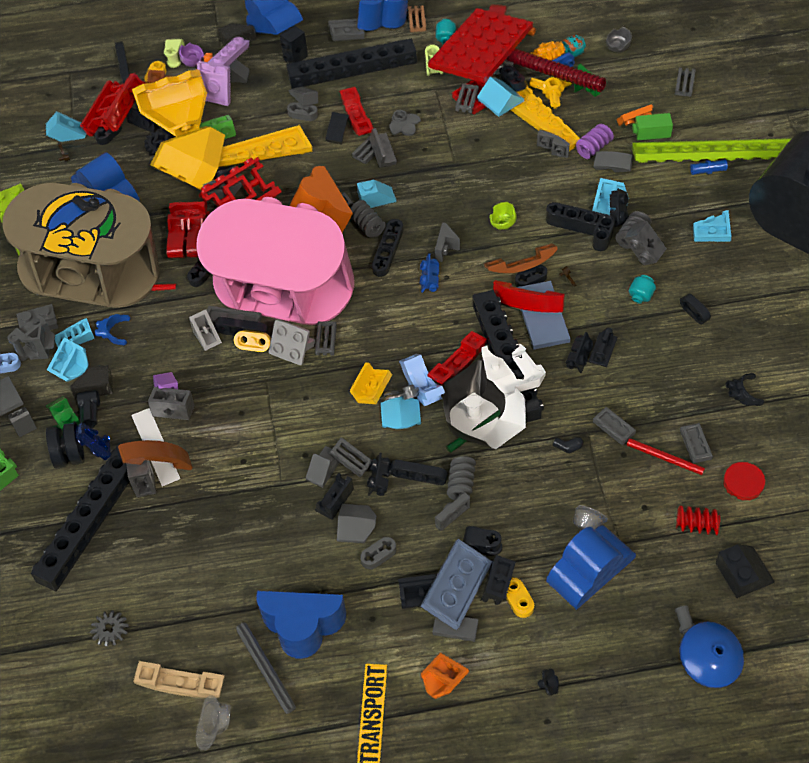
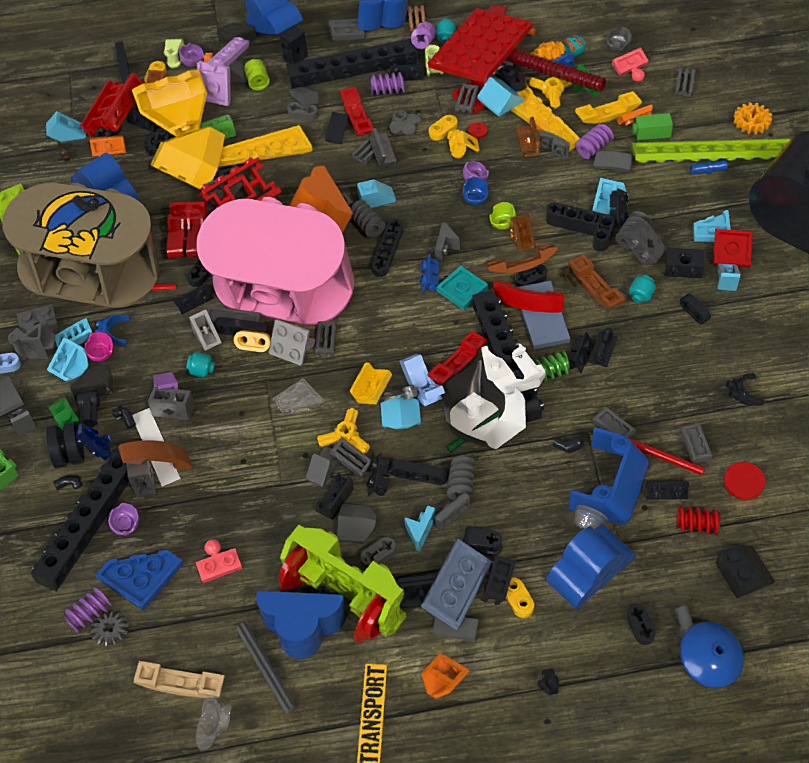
none -> black arm [53,475,83,490]
none -> medium lavender piece [64,587,111,633]
none -> dark pink hair [84,331,113,362]
none -> orange plate [90,135,126,156]
none -> blue plate [95,550,184,611]
none -> medium lavender hair [108,503,140,536]
none -> black arm [112,406,136,428]
none -> black hinge [174,283,214,314]
none -> teal head [186,352,215,378]
none -> coral plate [196,539,242,583]
none -> lime wheel [244,59,269,90]
none -> clear wing [272,378,326,415]
none -> lime piece [279,525,406,644]
none -> yellow bush [317,408,370,454]
none -> medium lavender piece [371,72,405,96]
none -> black hinge [390,63,424,81]
none -> medium azure slope [404,506,436,552]
none -> medium lavender piece [411,22,436,49]
none -> yellow plate [429,115,458,141]
none -> teal plate [436,266,488,311]
none -> yellow bracket [447,129,480,159]
none -> blue hair [462,177,489,205]
none -> medium lavender hair [463,161,489,181]
none -> red piece [468,122,487,139]
none -> clear orange slope [510,213,536,252]
none -> clear orange panel [516,117,540,157]
none -> bright green piece [533,351,569,382]
none -> dark orange slope [568,254,626,309]
none -> blue windscreen [569,427,649,525]
none -> yellow slope [575,91,642,124]
none -> coral plate [612,48,648,81]
none -> black beam [627,604,656,645]
none -> black hinge [645,479,689,500]
none -> black brick [665,247,704,279]
none -> red tile [713,229,752,268]
none -> medium azure slope [717,264,740,291]
none -> light orange gear [734,102,772,135]

